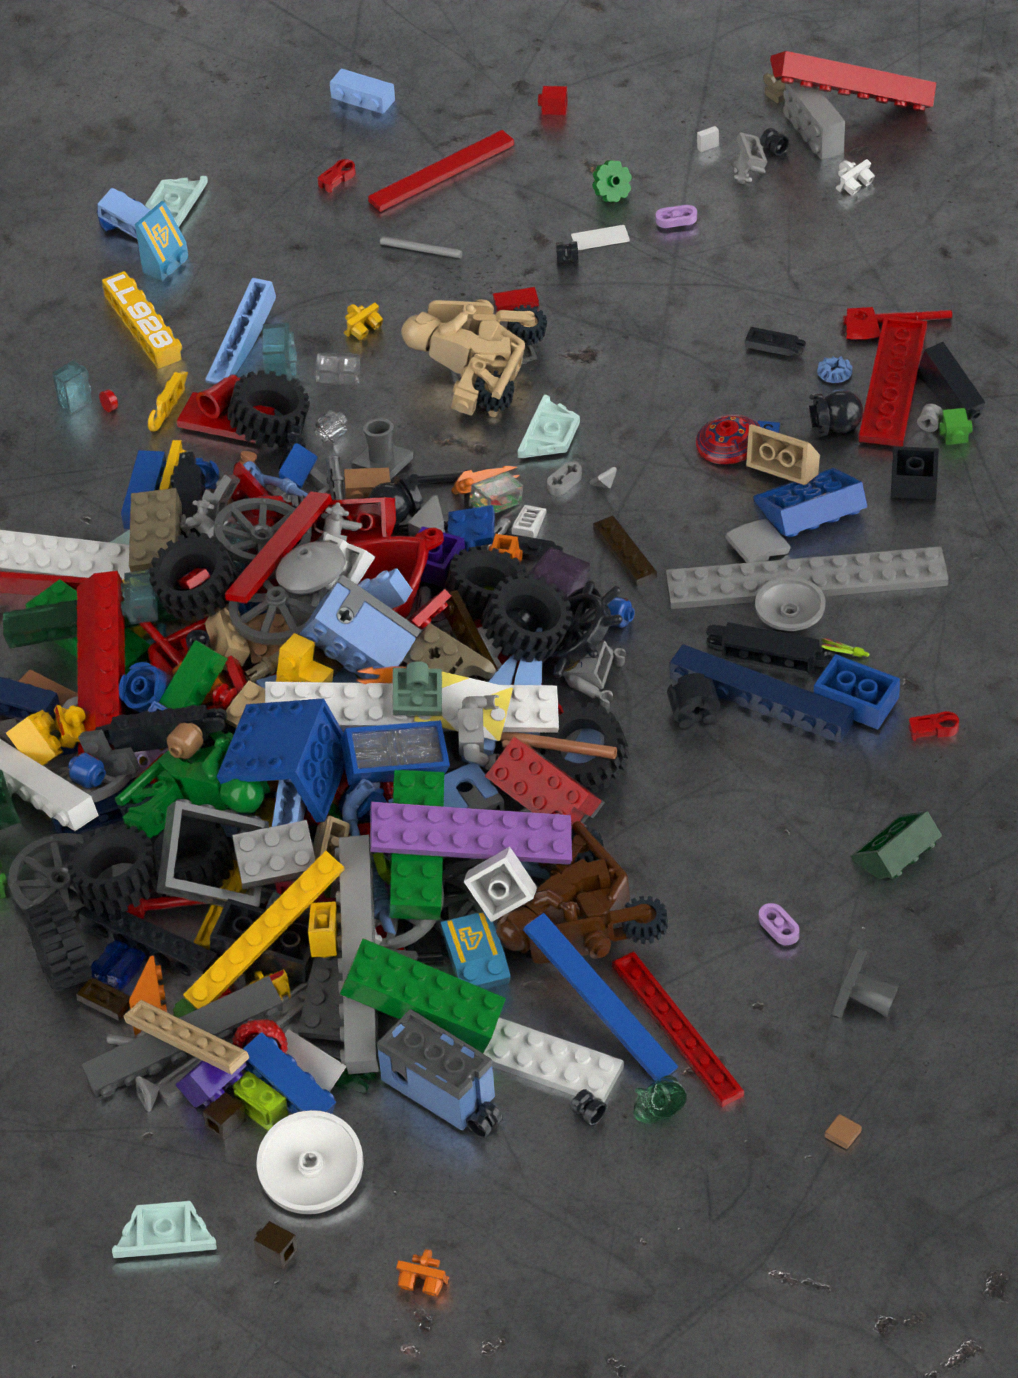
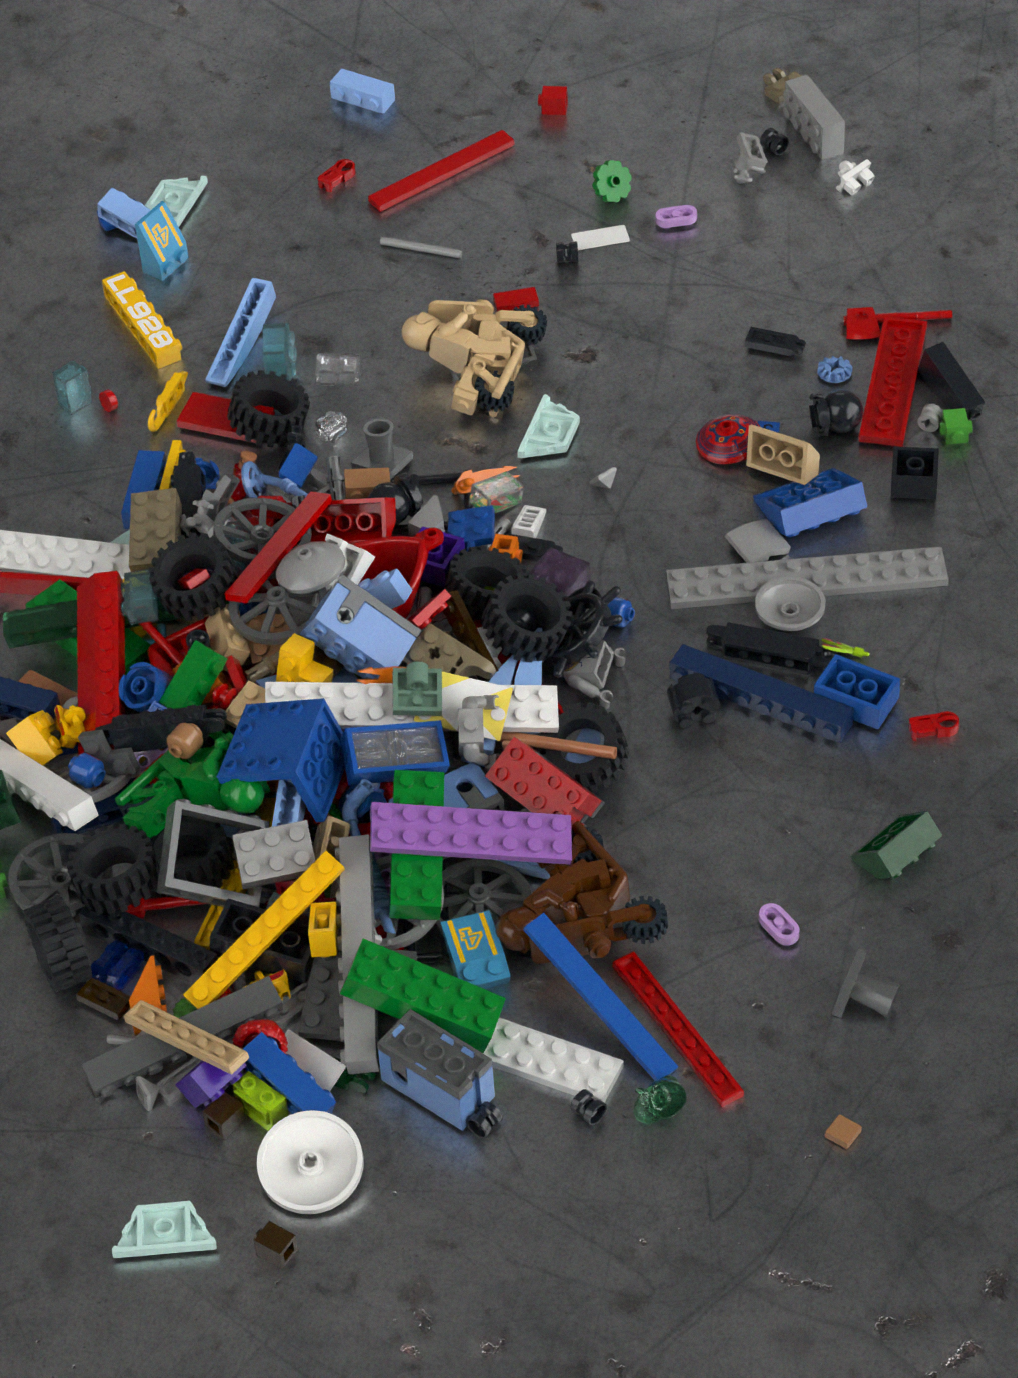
red plant [196,374,240,419] -> none
red slope [232,462,269,498] -> none
light grey piece [316,502,363,542] -> none
yellow hips [344,302,383,340] -> none
lime tile [372,852,391,885] -> none
orange hips [396,1249,449,1297] -> none
white brick [464,847,537,922] -> none
light grey beam [547,462,582,496] -> none
dark brown plate [593,515,657,586] -> none
white tile [697,126,719,152] -> none
slope [770,51,937,111] -> none

